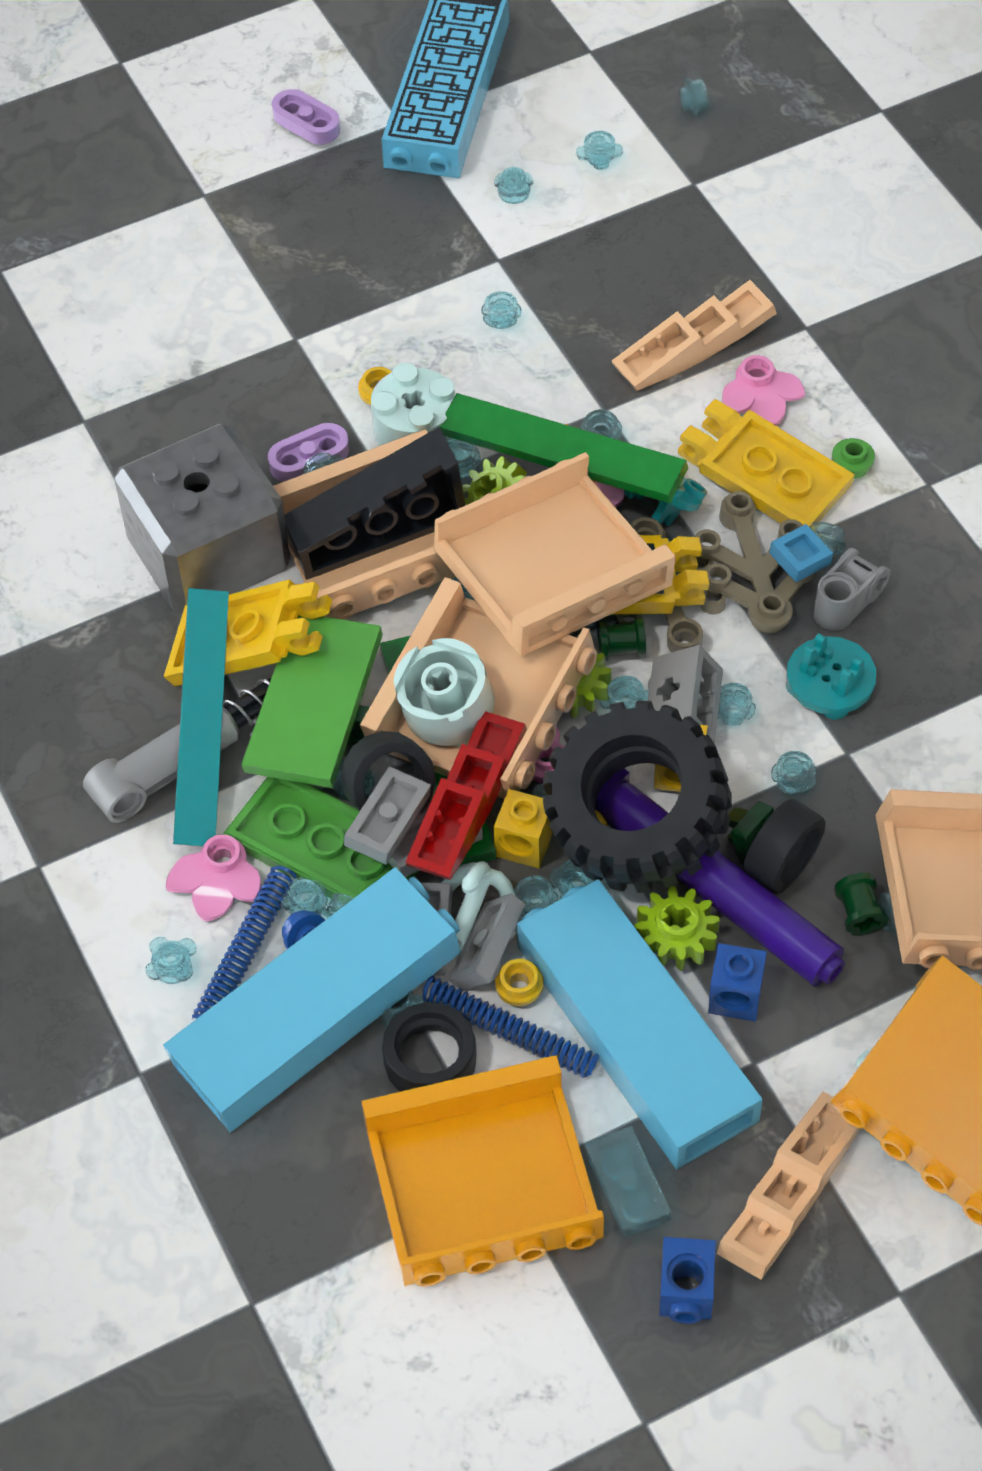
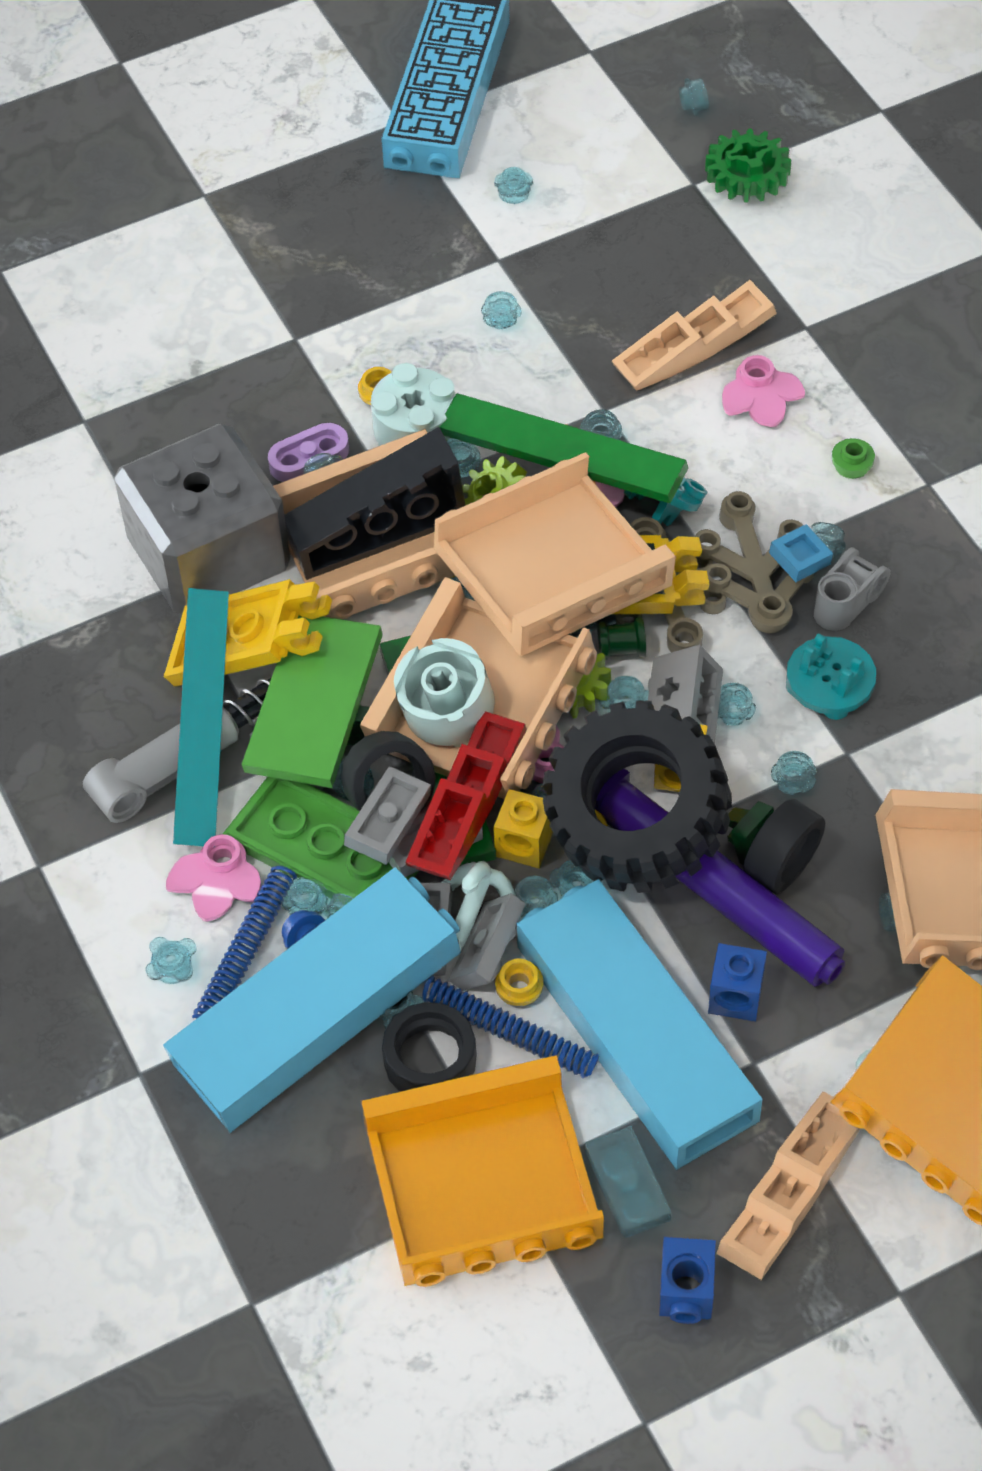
lavender plate [272,89,340,145] -> none
clear light blue plate [576,131,623,170] -> none
lime gear [634,886,720,971] -> none
yellow tile [677,399,855,530] -> none
dark green bush [834,872,888,936] -> none
none -> green gear [705,128,792,203]

